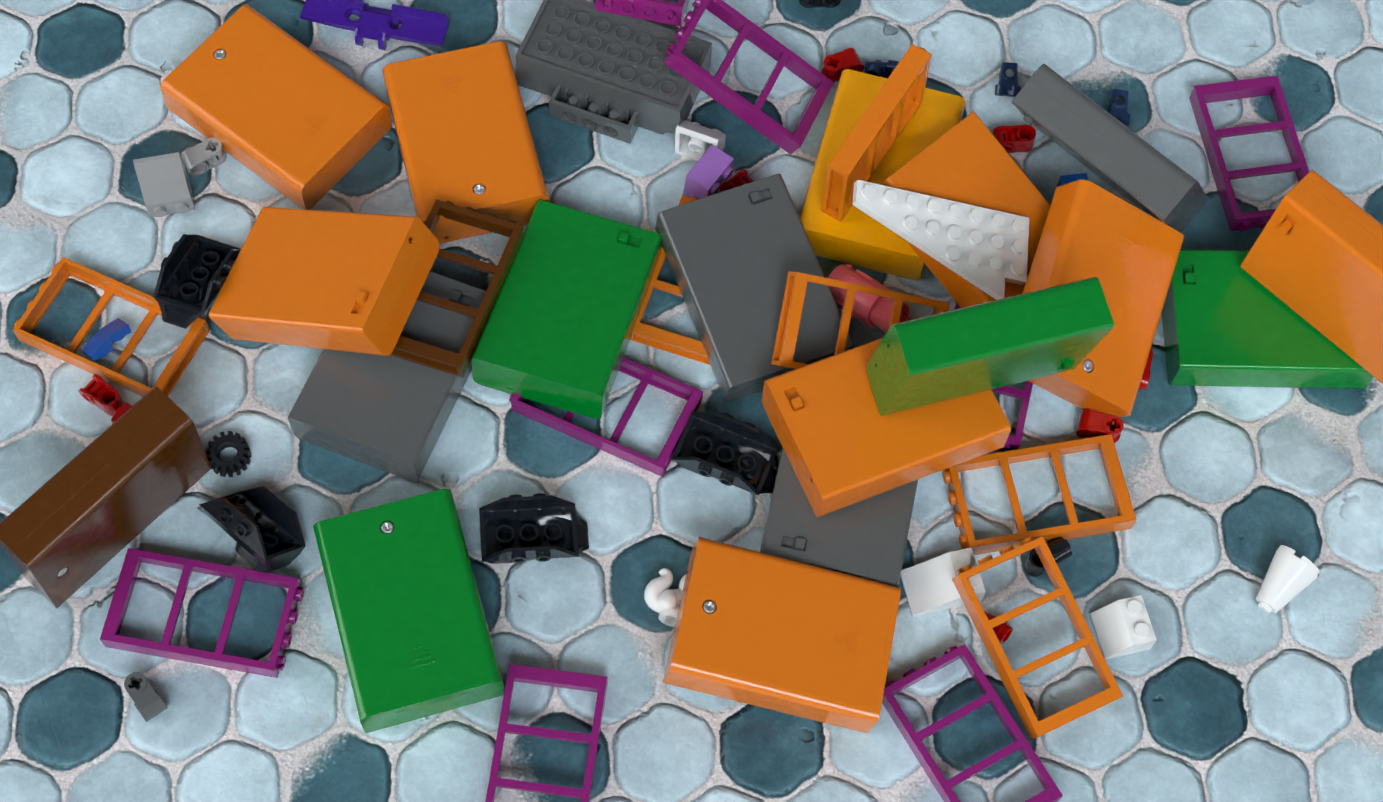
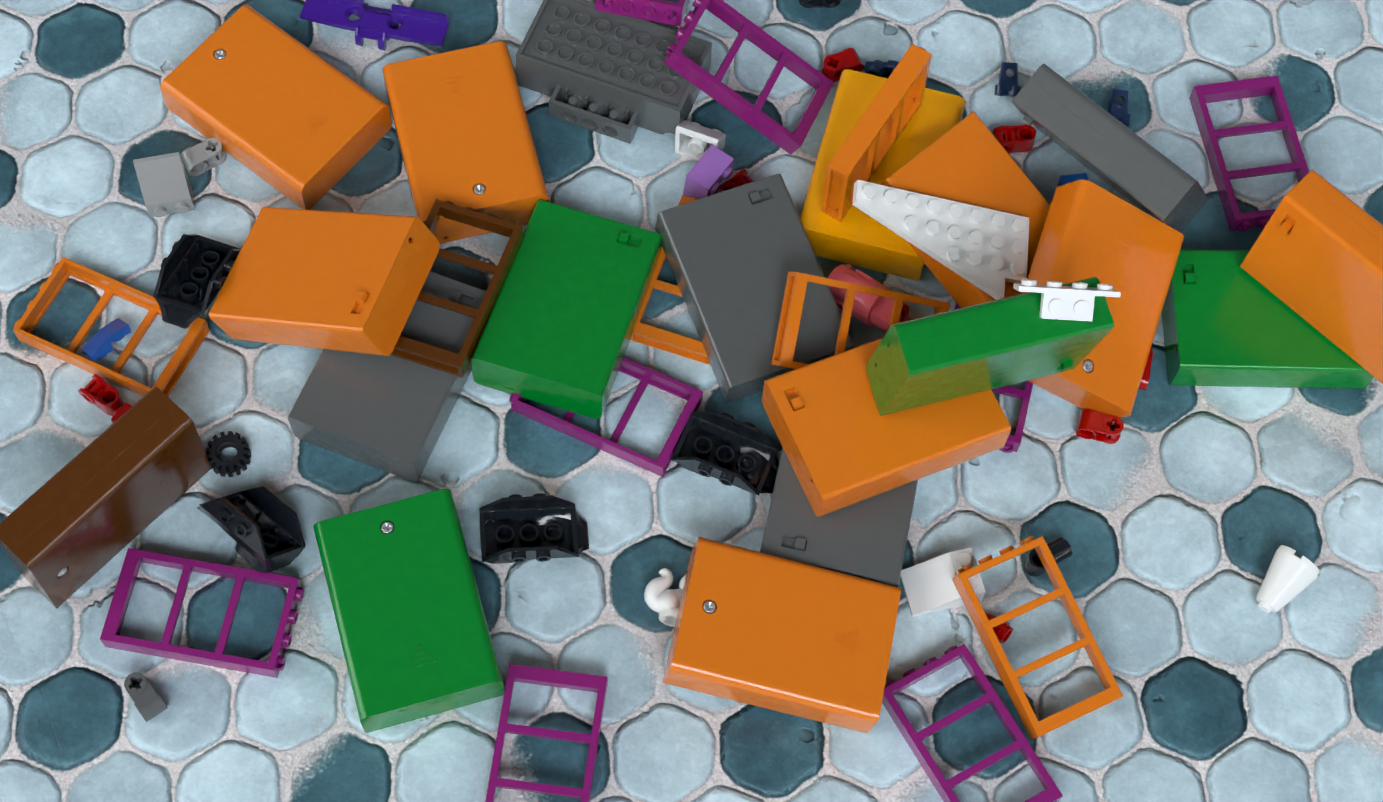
orange window [942,434,1137,555] -> none
white slope [1090,595,1157,660] -> none
none -> white bracket [1013,279,1121,321]

